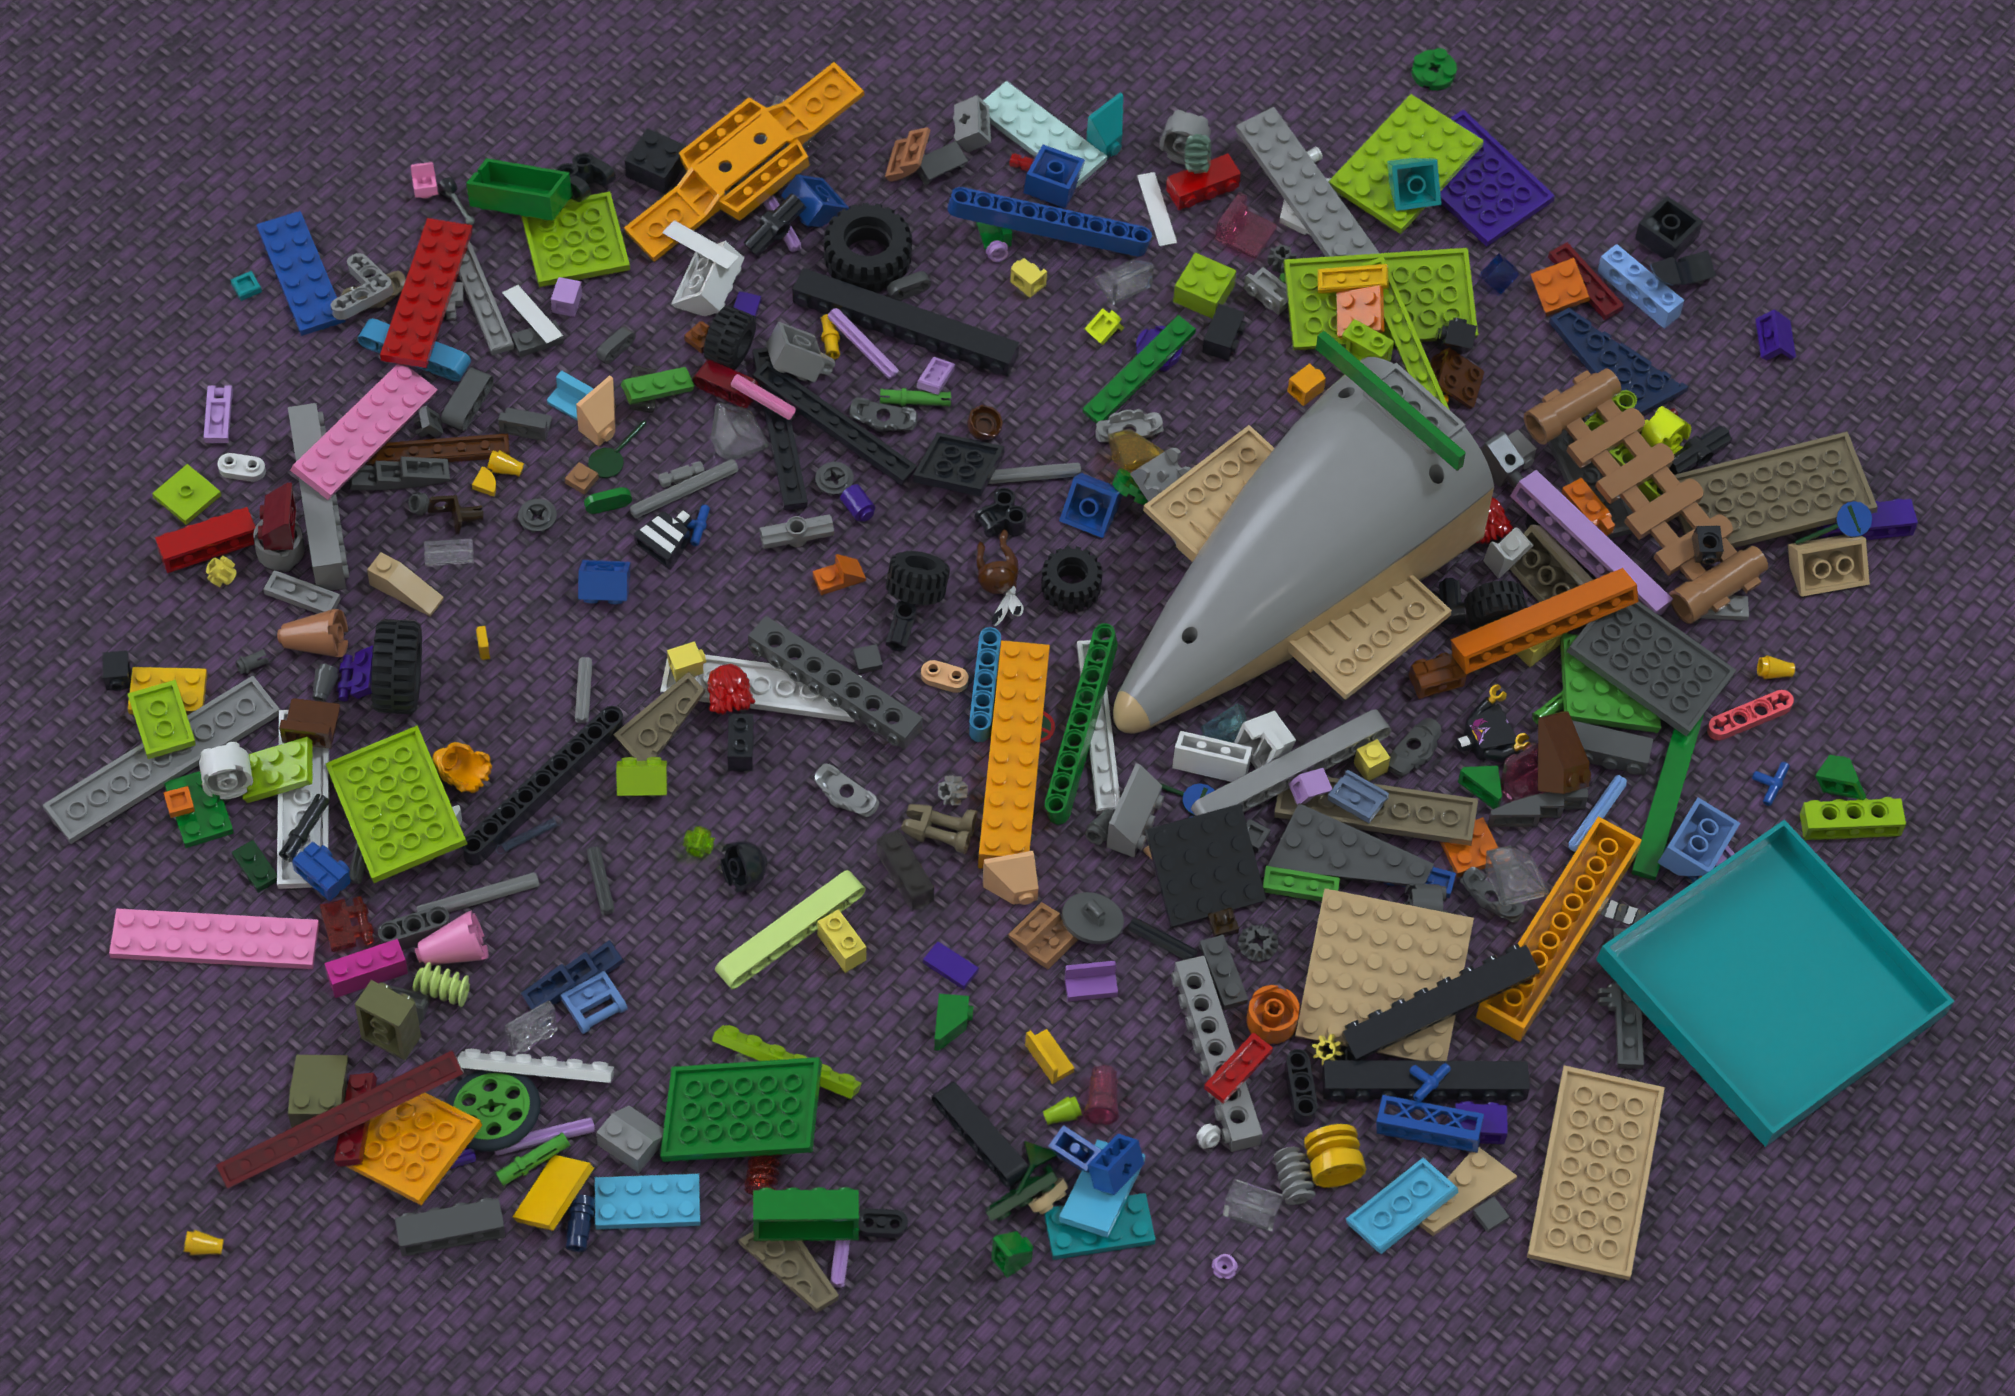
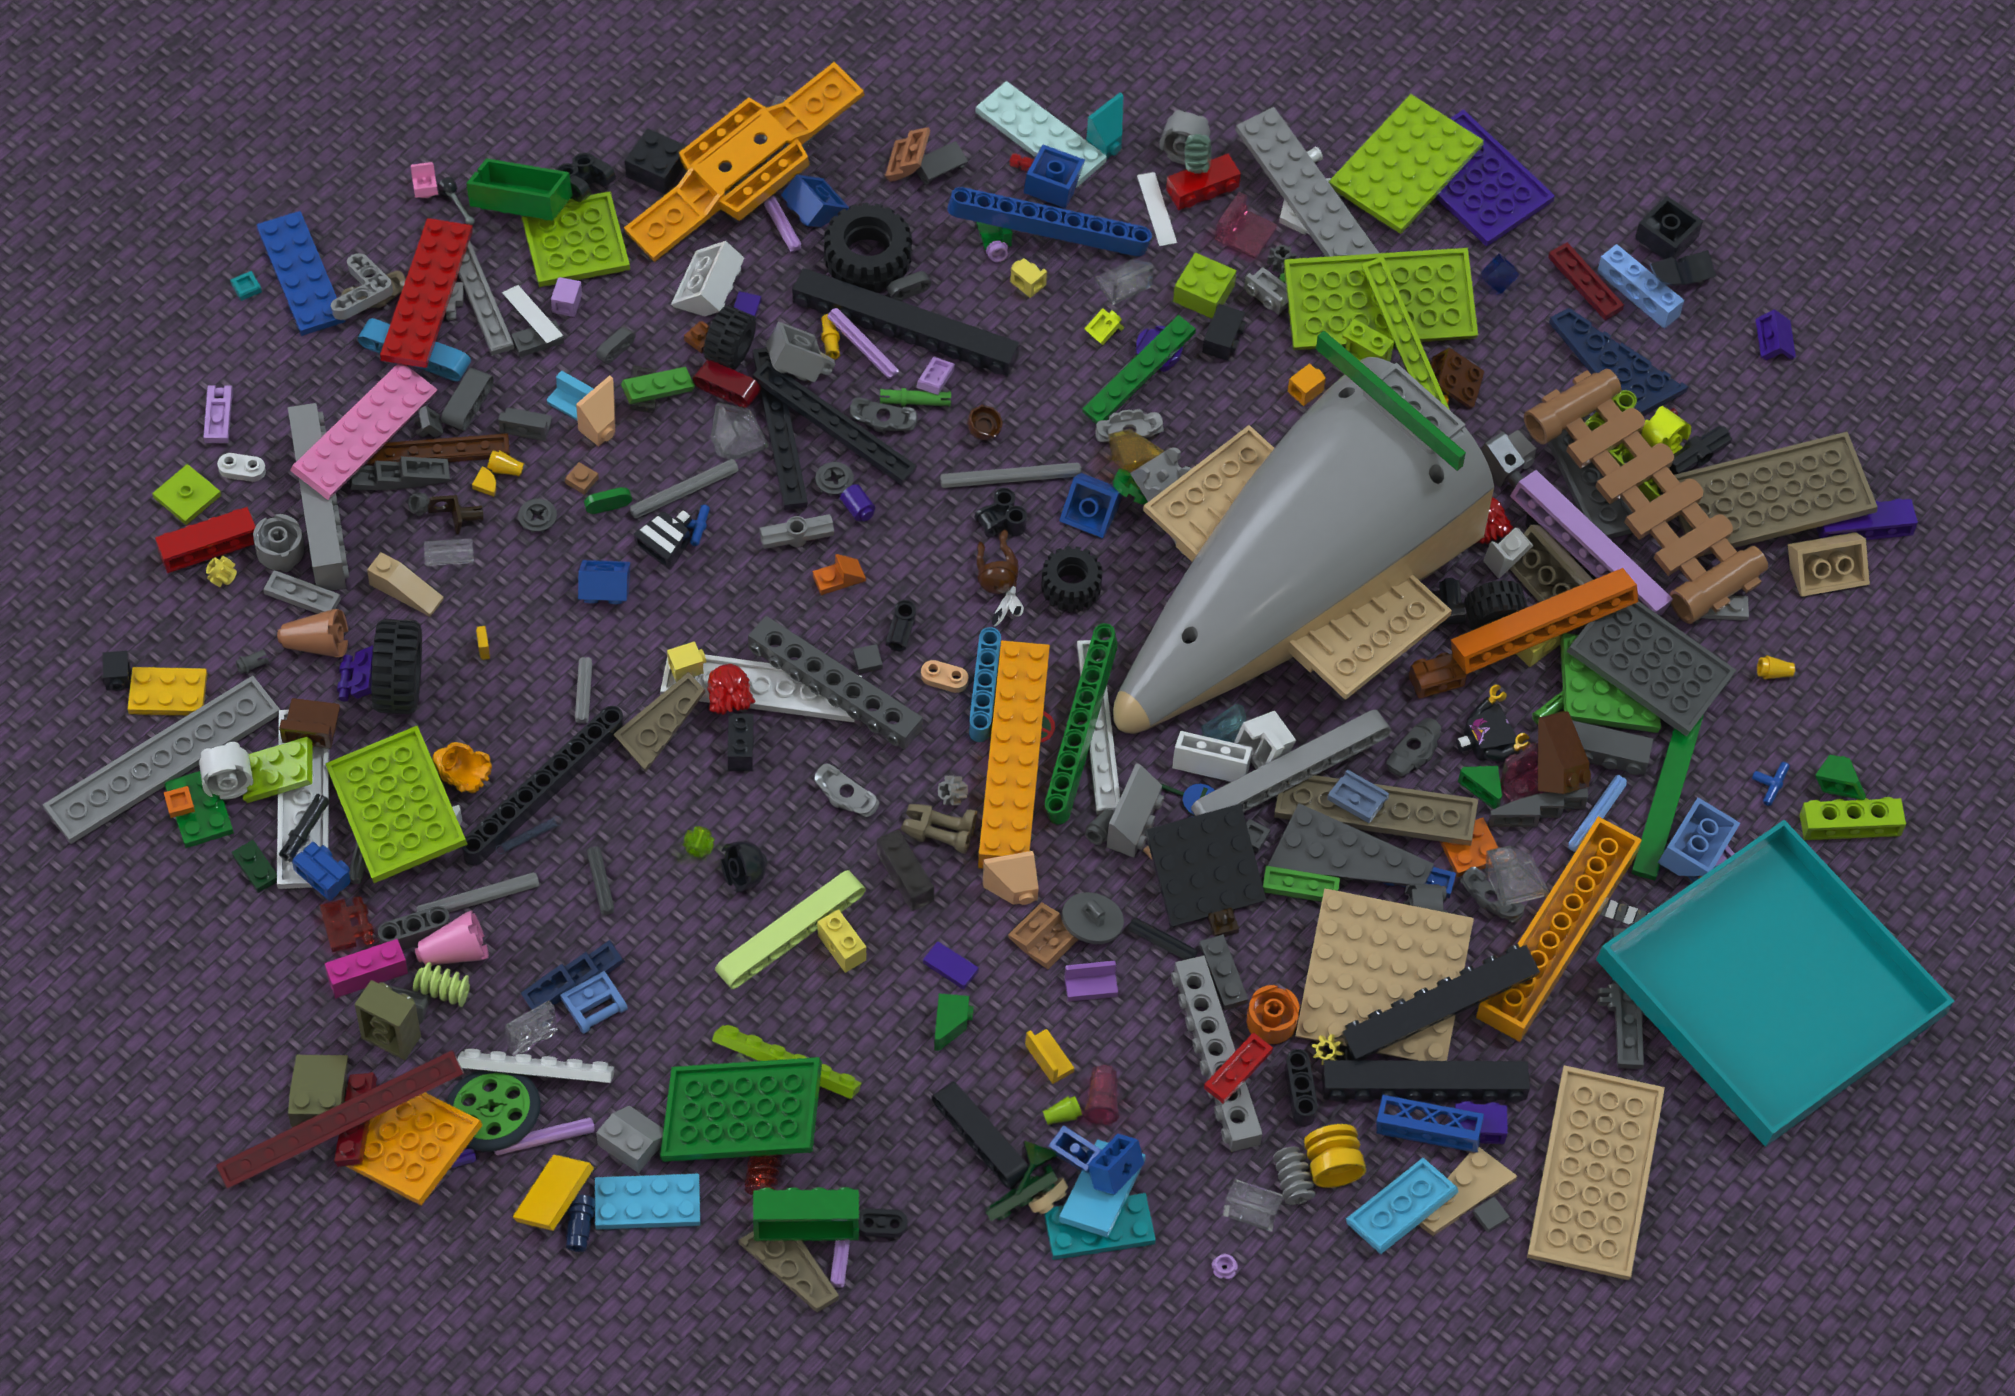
bright pink plate [109,909,319,969] -> none
lime plate [128,680,196,759] -> none
yellow cone [184,1229,224,1256] -> none
dark red slope [258,483,296,550] -> none
dark grey cone [312,664,339,702] -> none
dark grey brick [395,1198,505,1257] -> none
bright green pin [495,1132,571,1187] -> none
dark green piece [588,420,647,478] -> none
lime brick [616,757,667,796] -> none
light grey axle [658,461,704,487] -> none
white sticker [662,220,739,269] -> none
bright pink axle [731,374,796,420] -> none
black piece [743,193,806,257] -> none
black tyre [886,551,950,605] -> none
black plate [913,432,1004,497] -> none
light grey brick [953,95,991,152] -> none
green slope [991,1231,1033,1278] -> none
white plate [1197,1124,1221,1149] -> none
dark grey gear [1238,924,1279,961] -> none
lavender panel [1288,768,1332,805] -> none
yellow tile [1318,264,1388,294] -> none
orange plate [1336,285,1384,339] -> none
light yellow brick [1354,739,1390,781] -> none
teal slope [1387,158,1441,211] -> none
blue piece [1409,1063,1451,1102] -> none
green plate [1411,48,1457,91] -> none
black brick [1435,318,1477,354] -> none
orange plate [1531,258,1590,317] -> none
orange hinge [1561,477,1615,536] -> none
black brick [1692,526,1724,565] -> none
coral beam [1707,690,1794,741] -> none
blue piece [1795,501,1872,545] -> none

